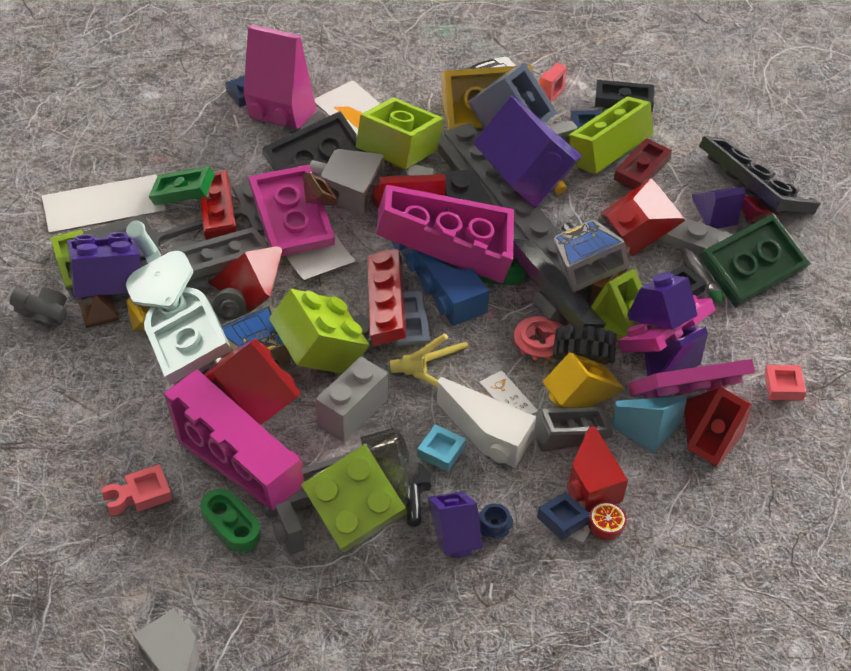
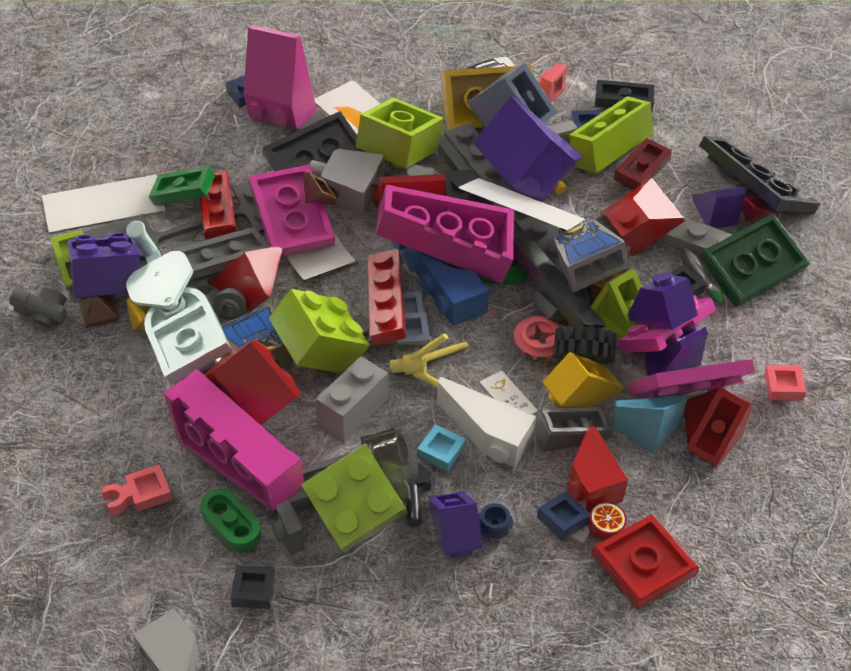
none -> black plate [231,565,275,609]
none -> white sticker [459,178,585,230]
none -> red plate [591,514,699,610]

